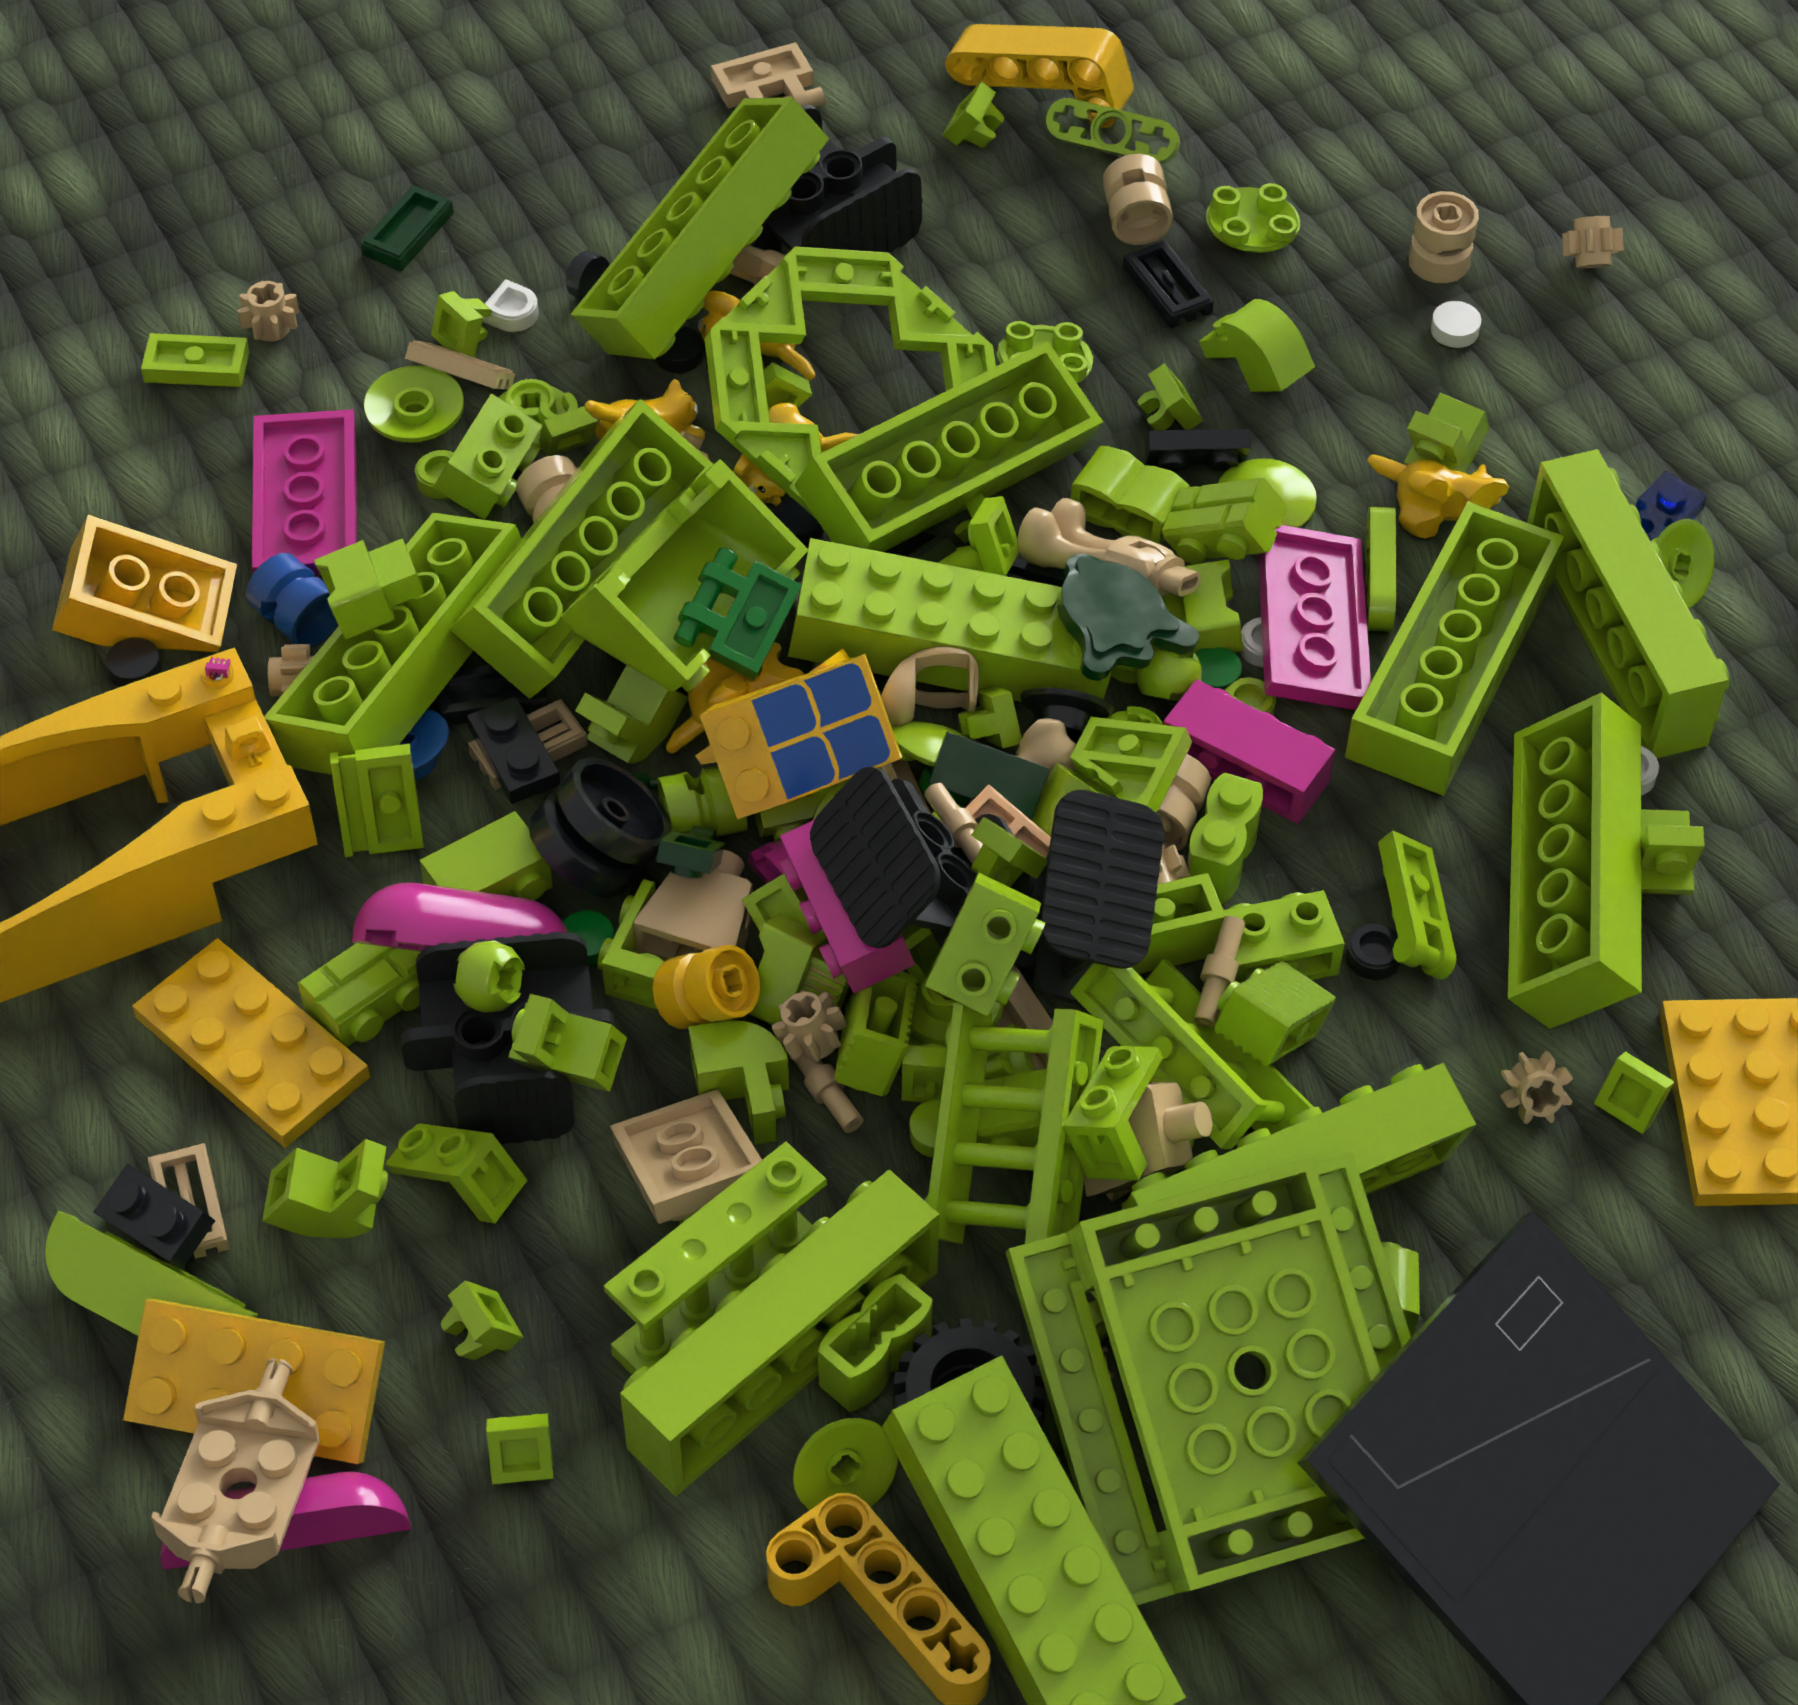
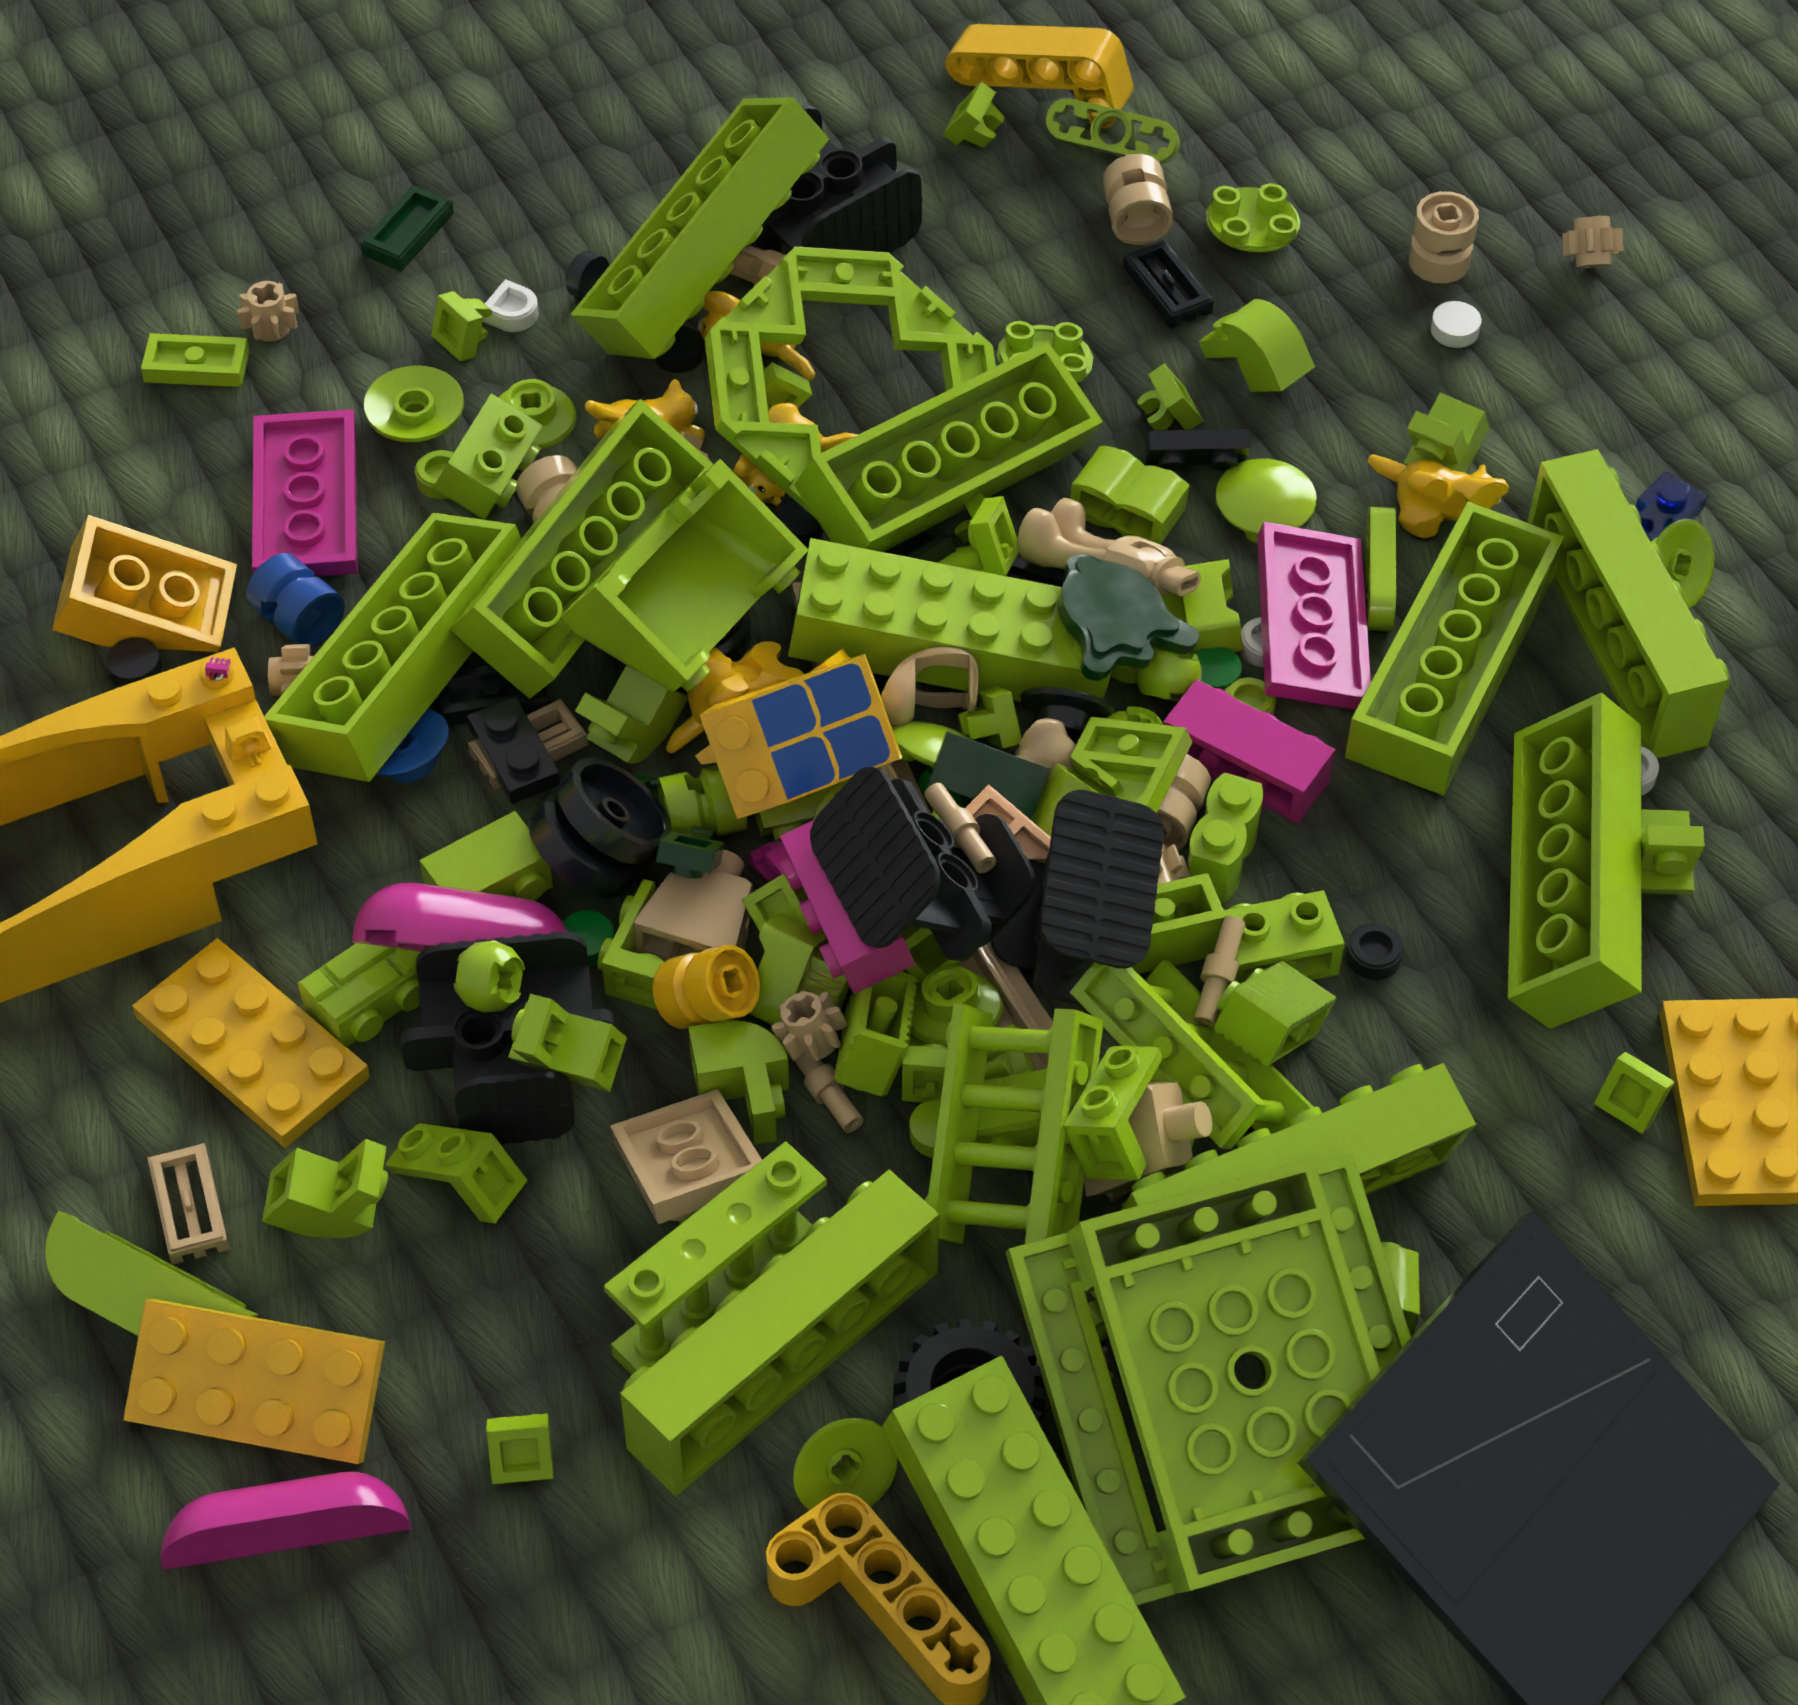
black plate [93,1164,216,1270] -> none
tan plate [151,1358,320,1603] -> none
lime piece [314,538,425,640] -> none
lime plate [330,744,424,857] -> none
tan tile [405,340,515,390] -> none
lime tile [441,1280,524,1360] -> none
lime tile [538,392,598,457] -> none
green plate [673,548,802,680] -> none
tan plate [711,42,825,109] -> none
lime brick [818,1274,933,1412] -> none
lime brick [925,872,1045,1016] -> none
lime tile [971,817,1048,887] -> none
lime brick [1162,478,1287,564] -> none
lime plate [1378,830,1456,980] -> none
tan gear [1500,1051,1573,1124] -> none

